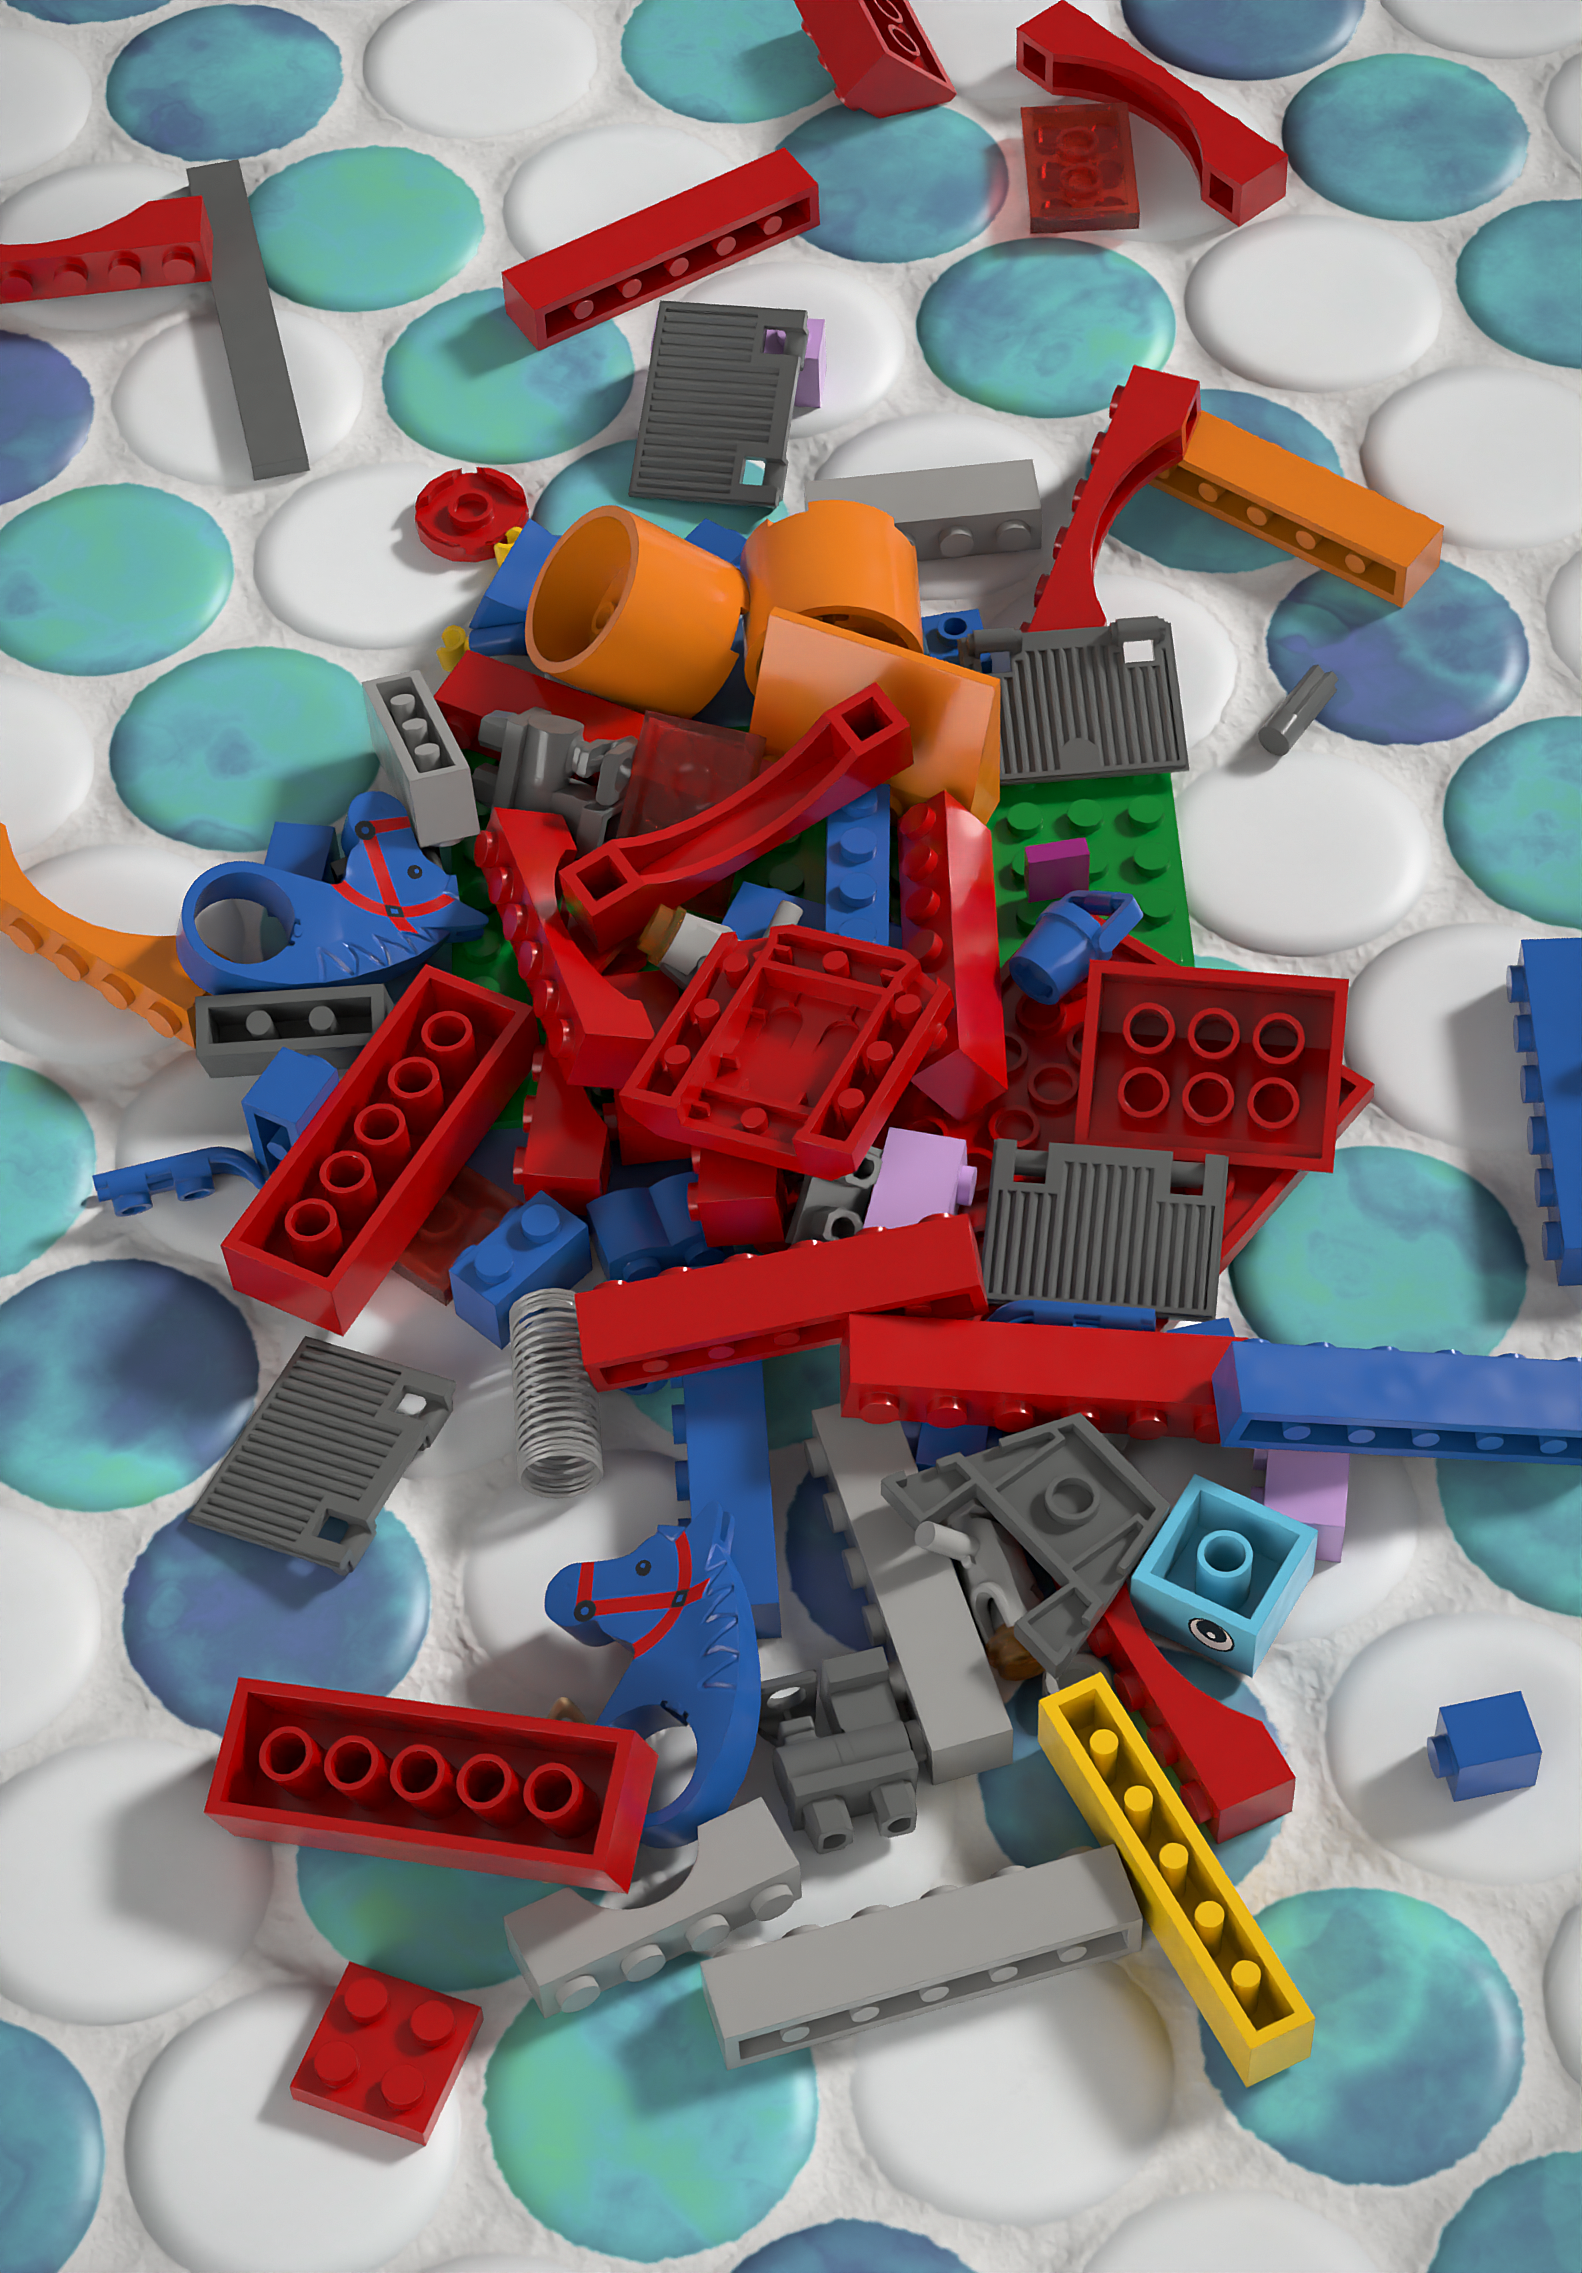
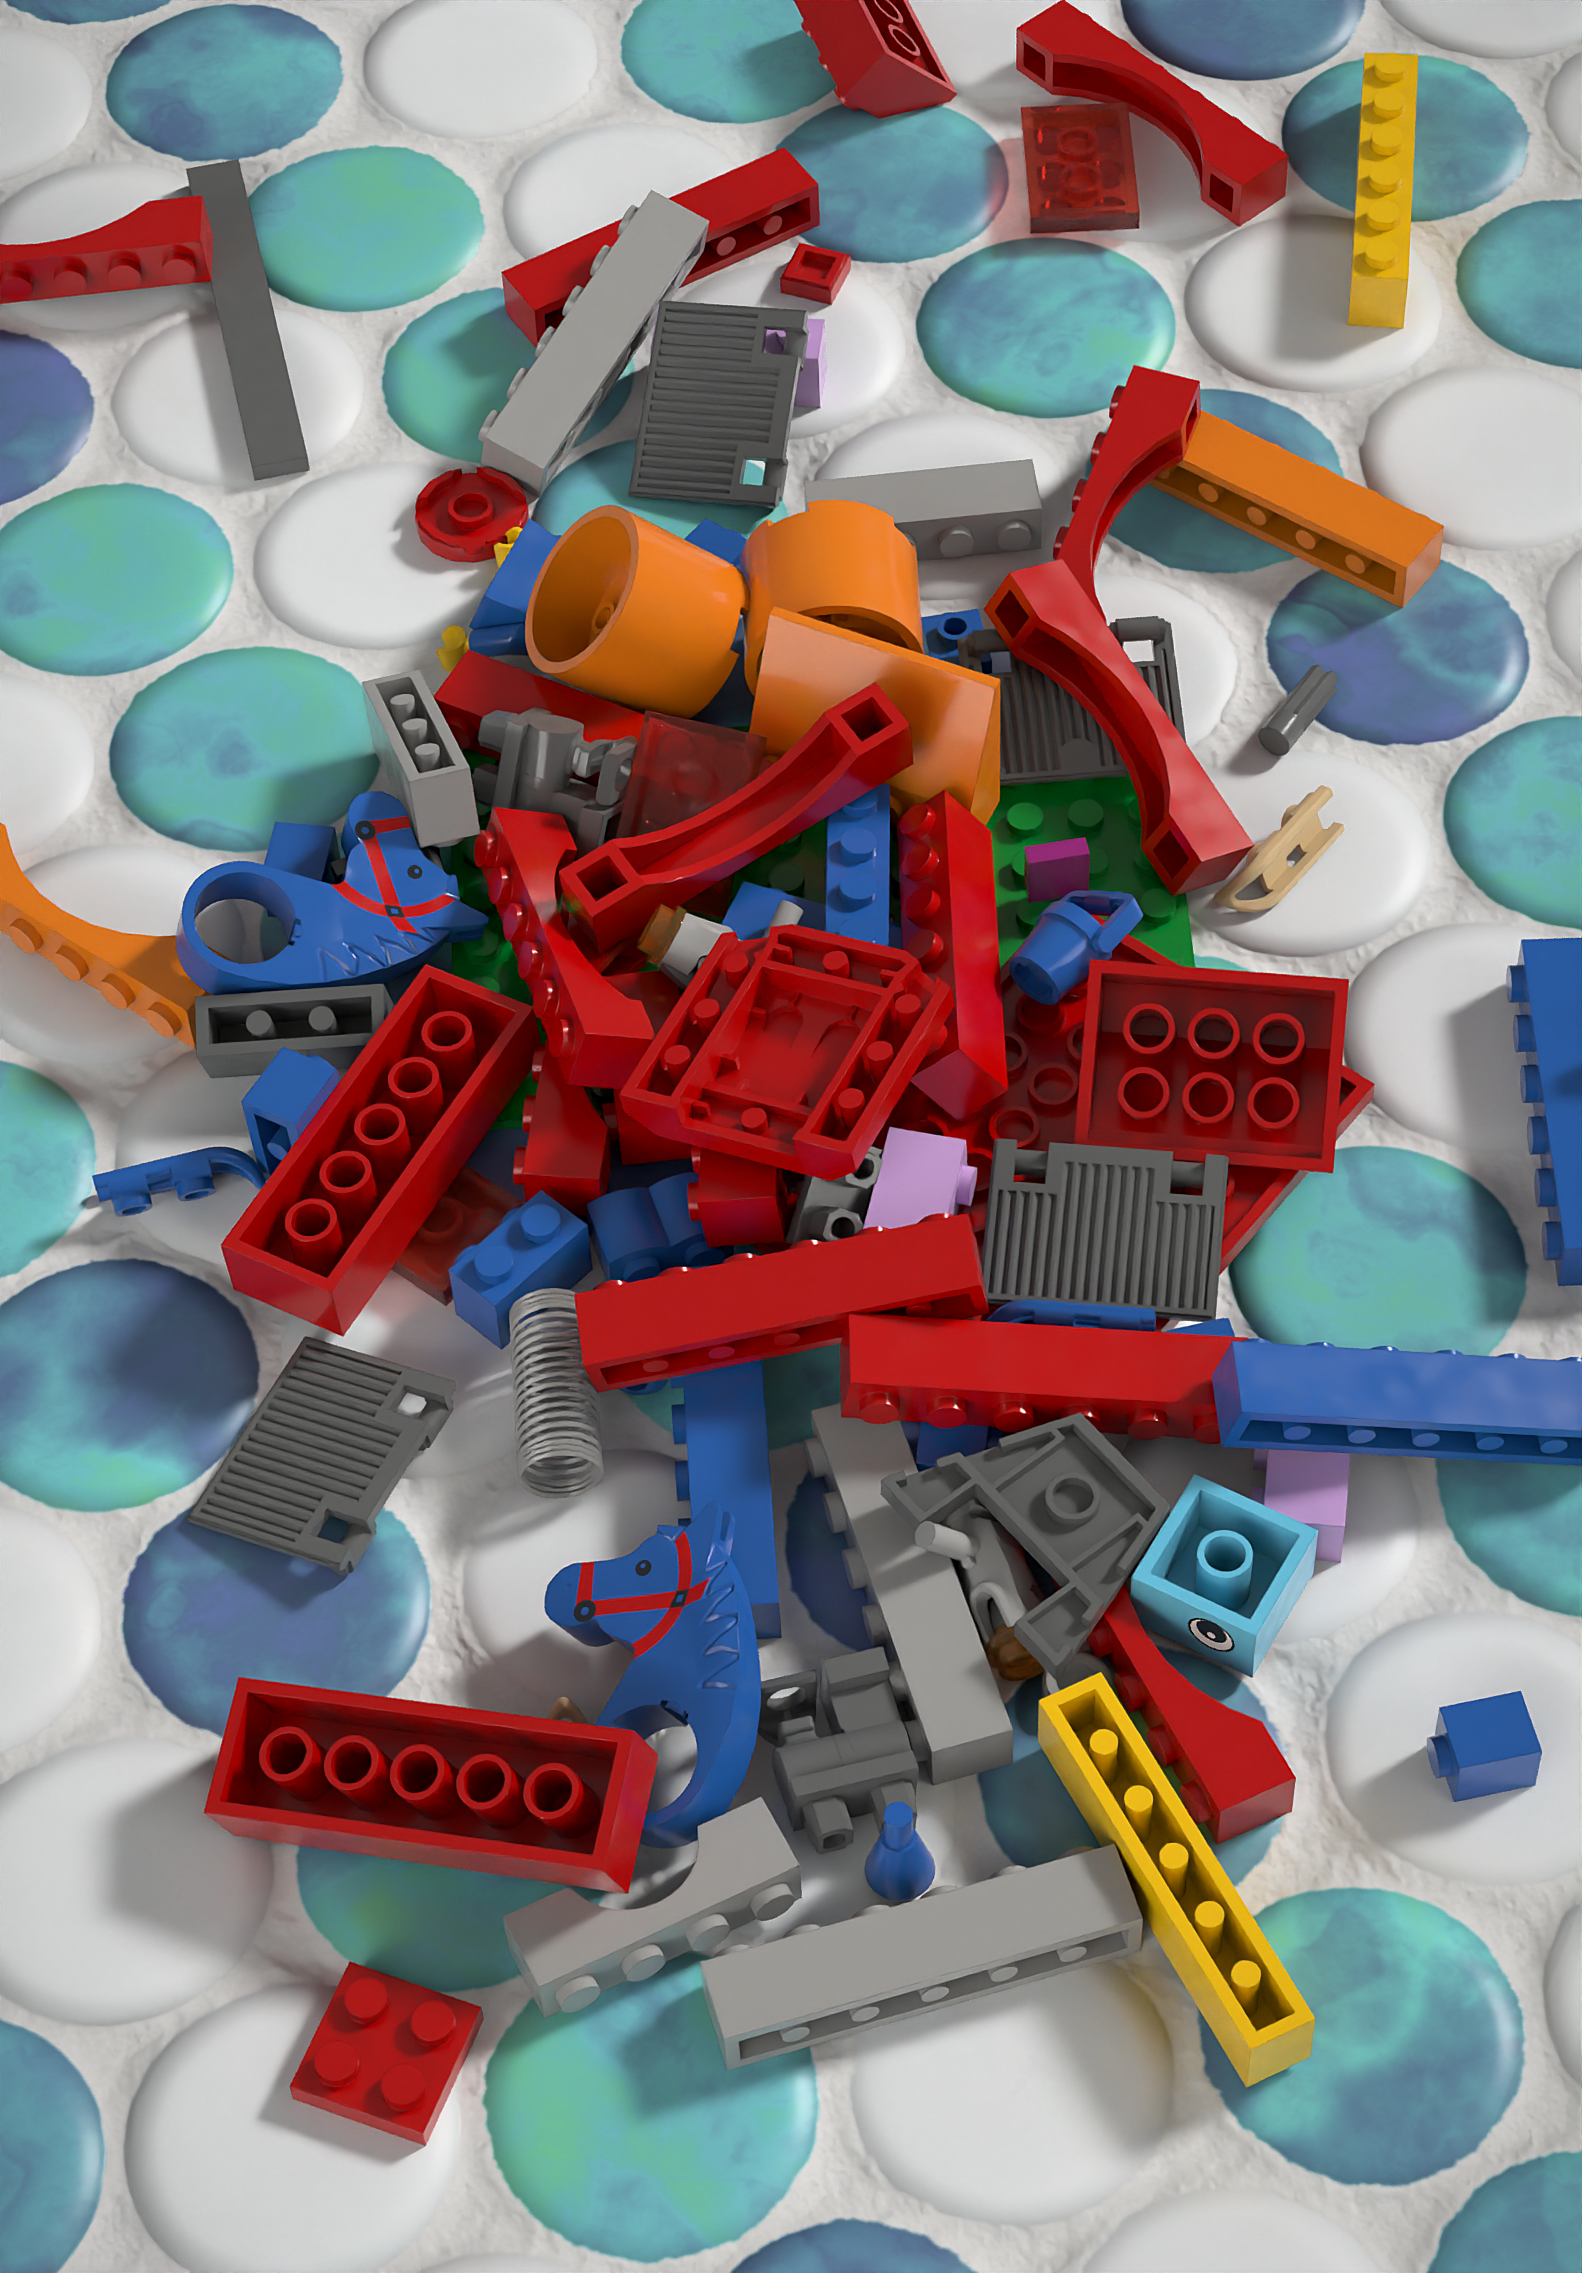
none -> light grey brick [478,190,709,497]
none -> red tile [780,243,851,305]
none -> blue cone [864,1802,935,1901]
none -> red arch [983,559,1254,896]
none -> tan piece [1214,785,1345,912]
none -> yellow brick [1348,52,1419,328]

